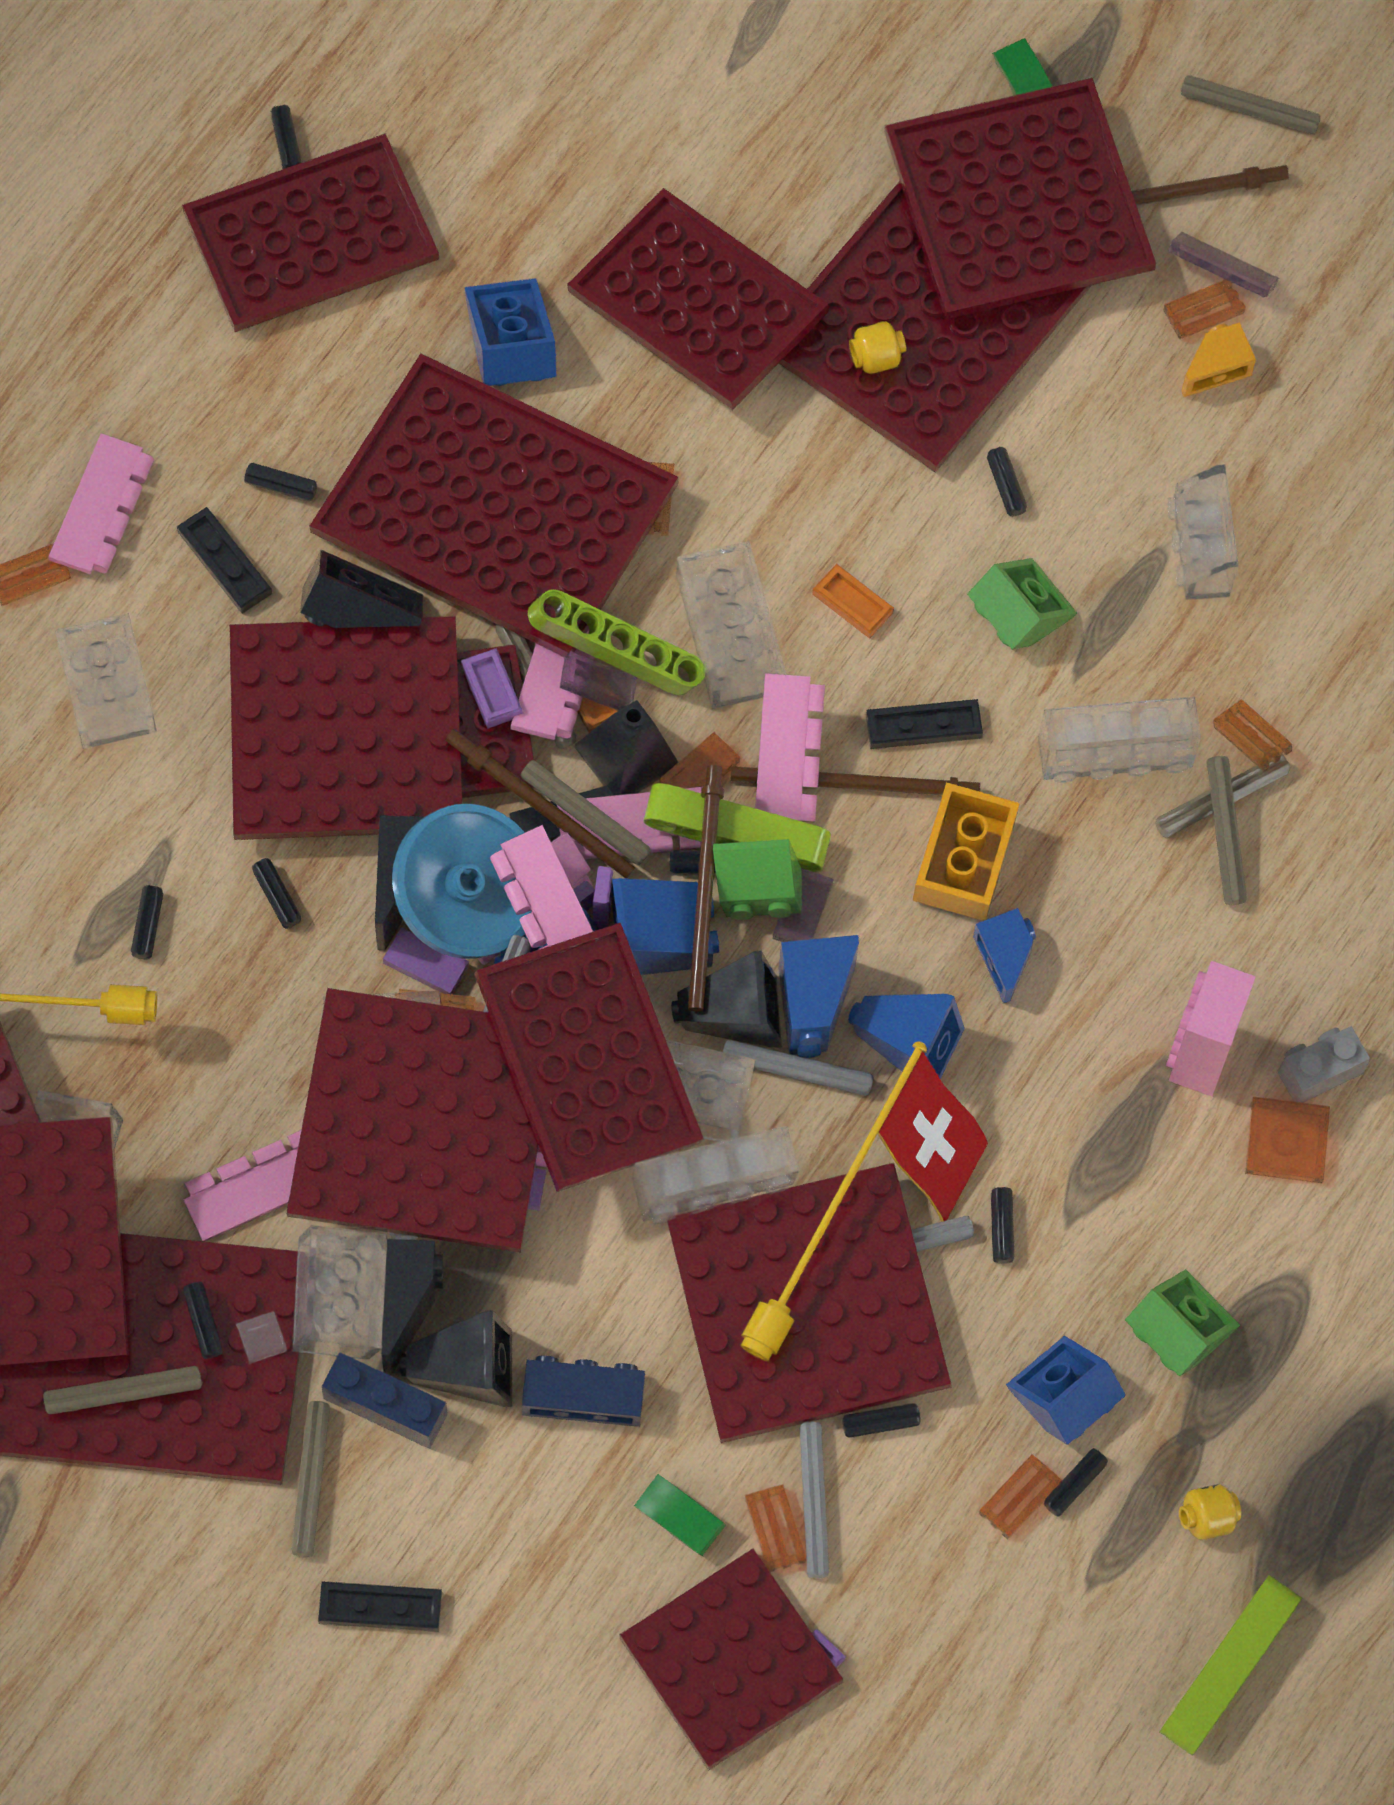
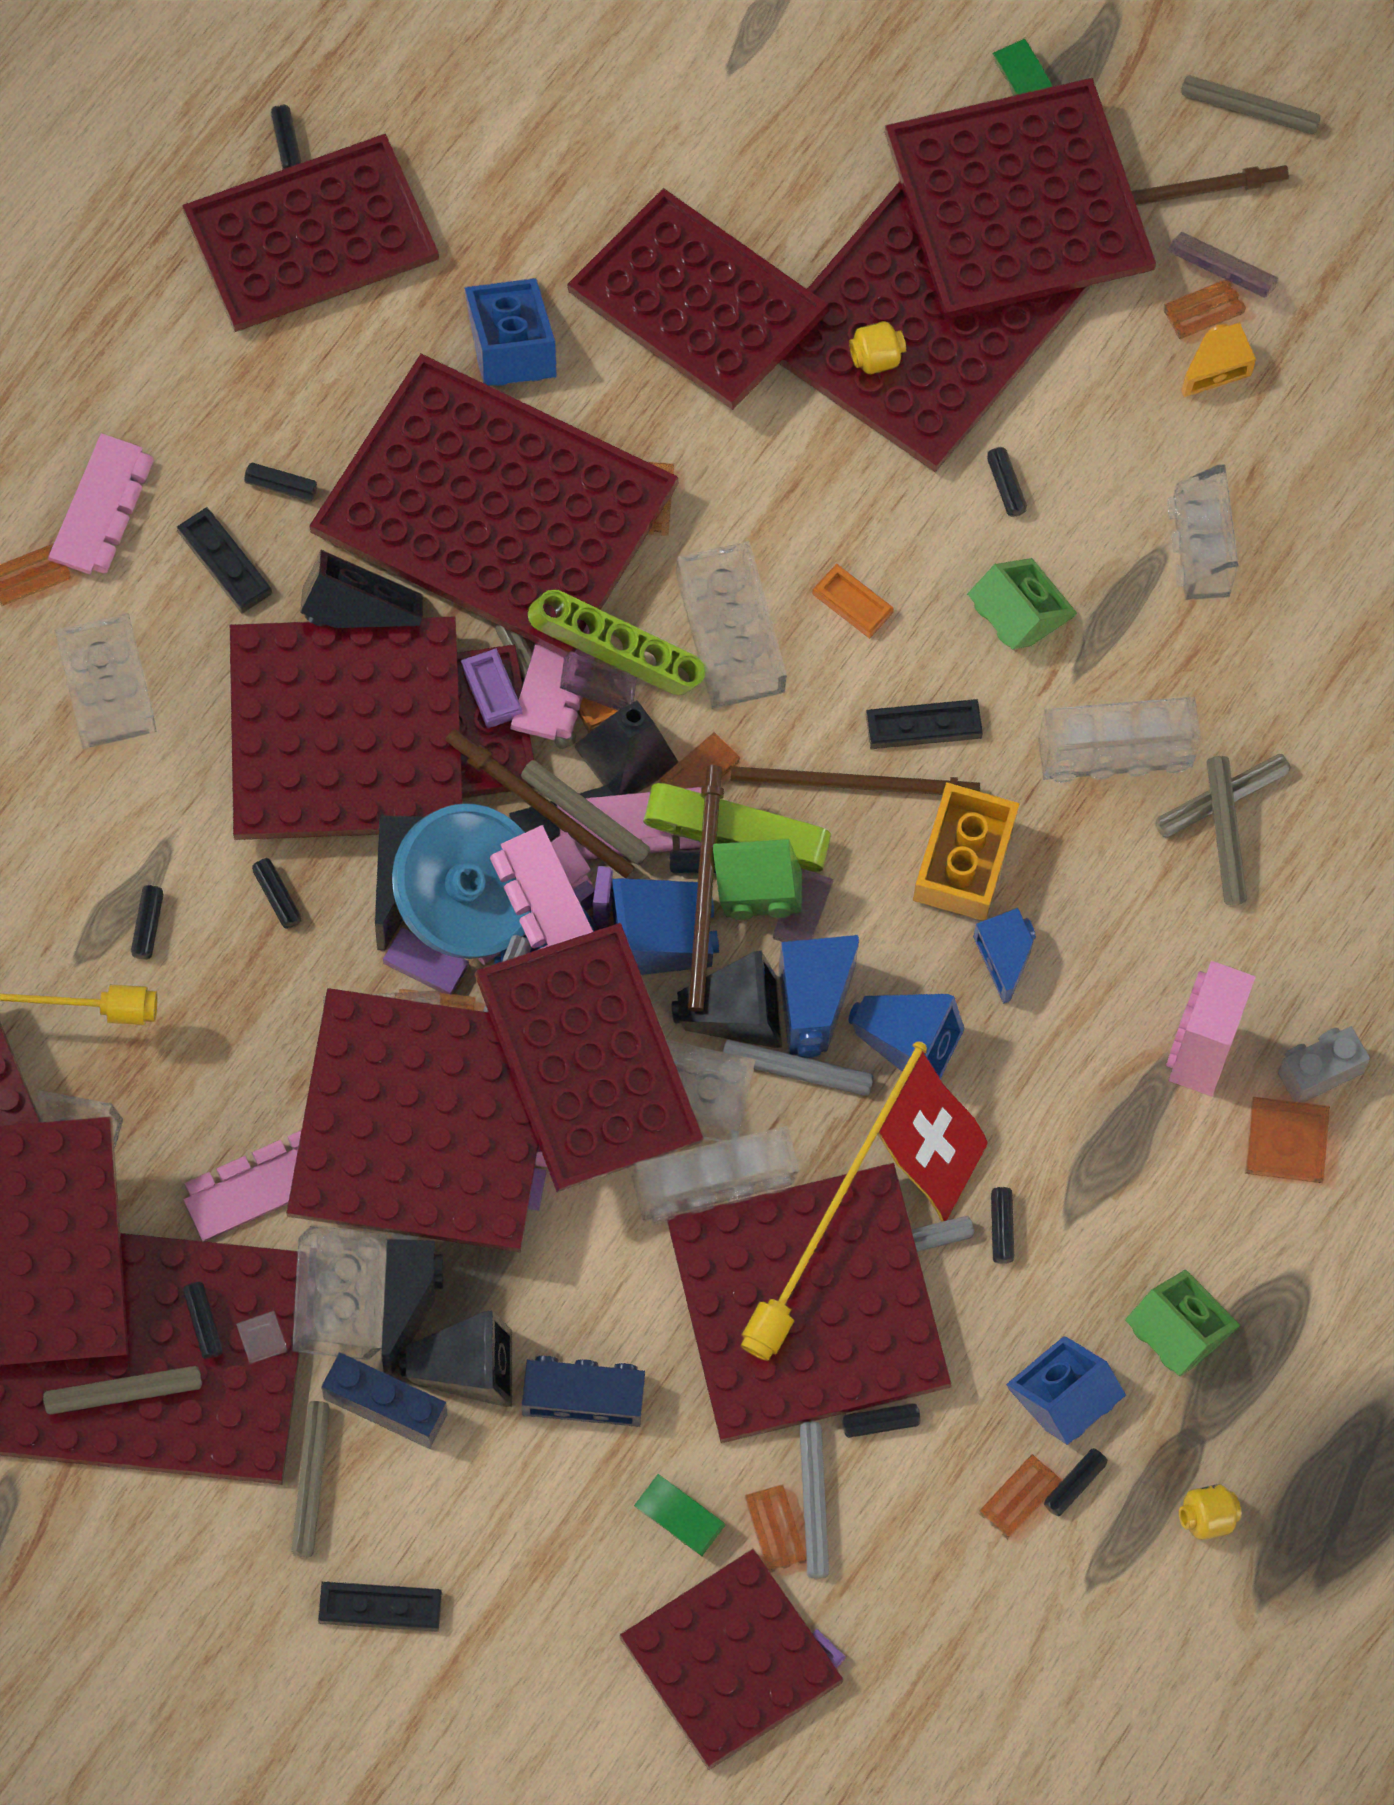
bright pink windscreen [755,673,825,822] -> none
lime beam [1159,1575,1302,1756] -> none
clear orange tile [1213,699,1292,772] -> none

